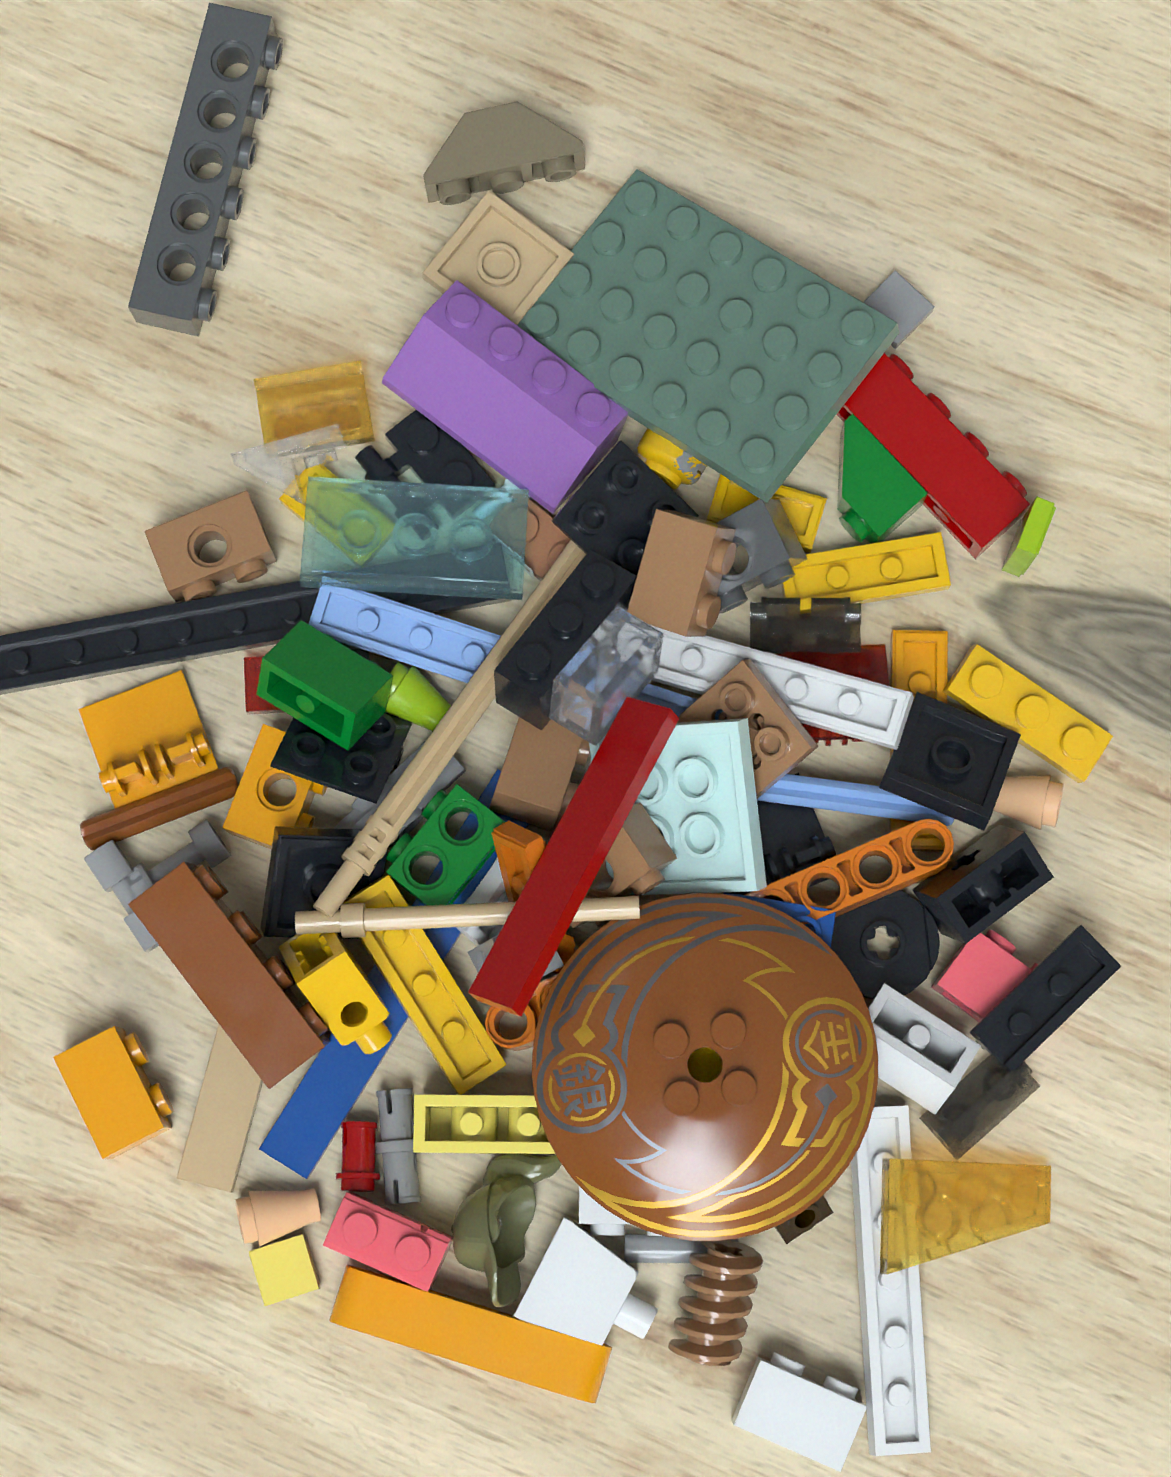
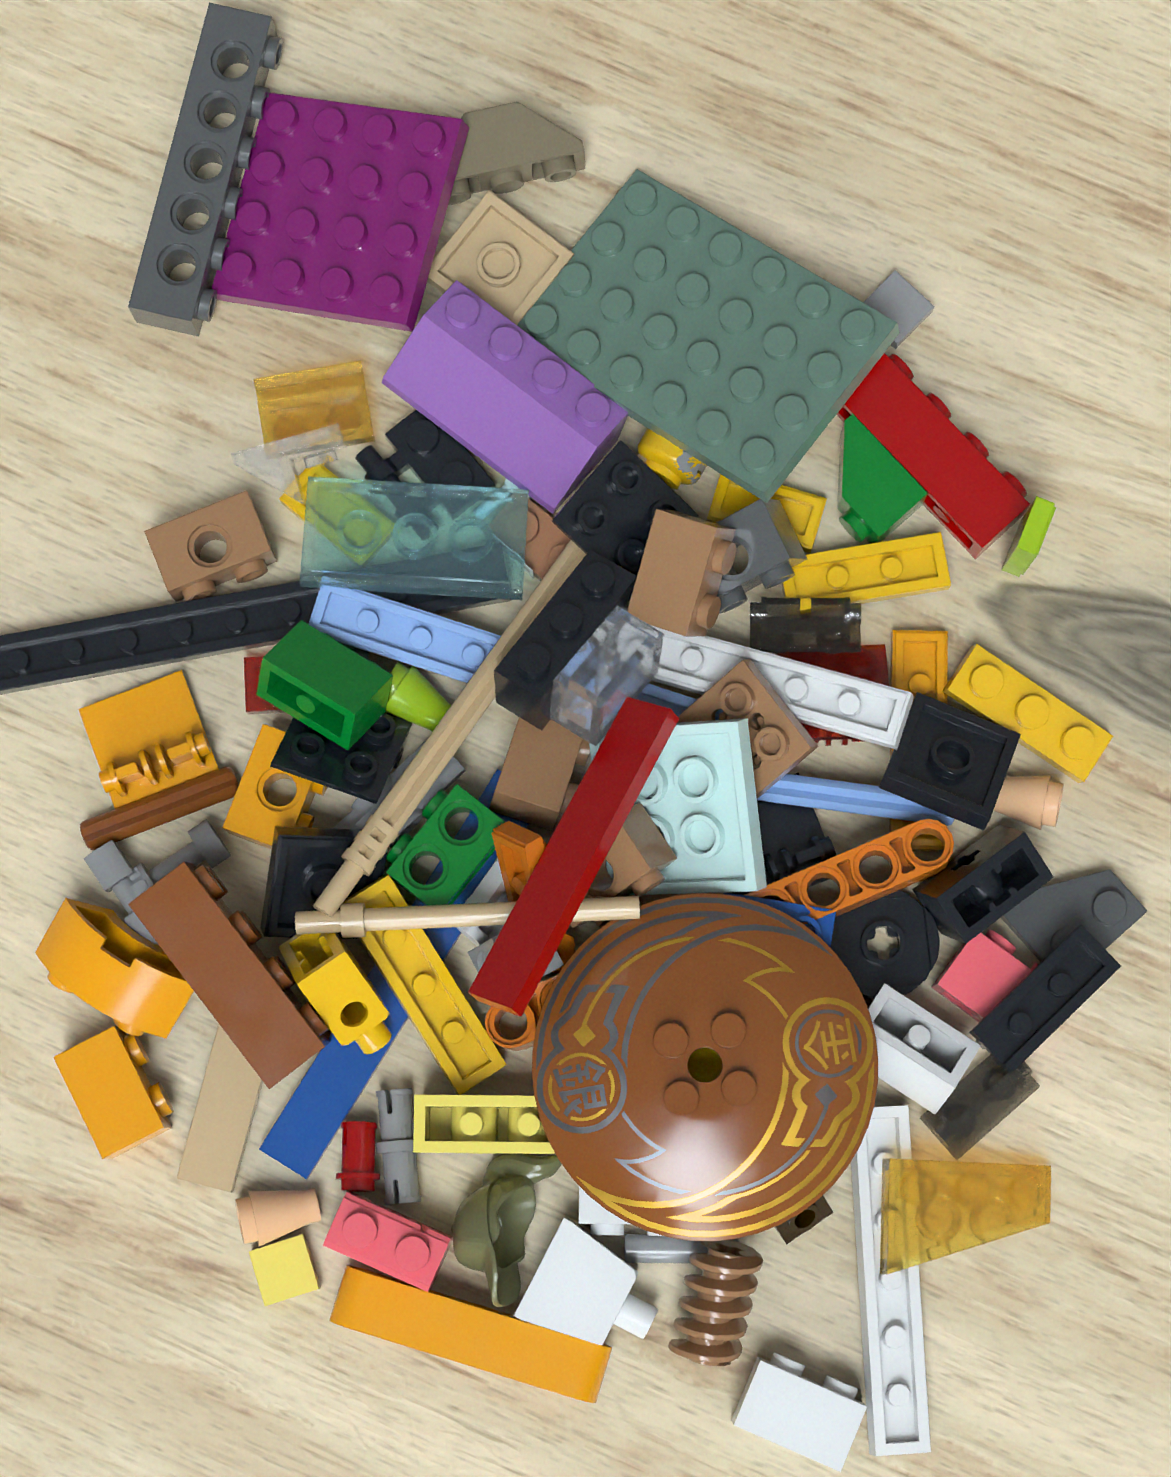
none -> light orange brick [35,898,194,1038]
none -> magenta plate [211,93,469,332]
none -> dark grey wing [1001,869,1148,962]

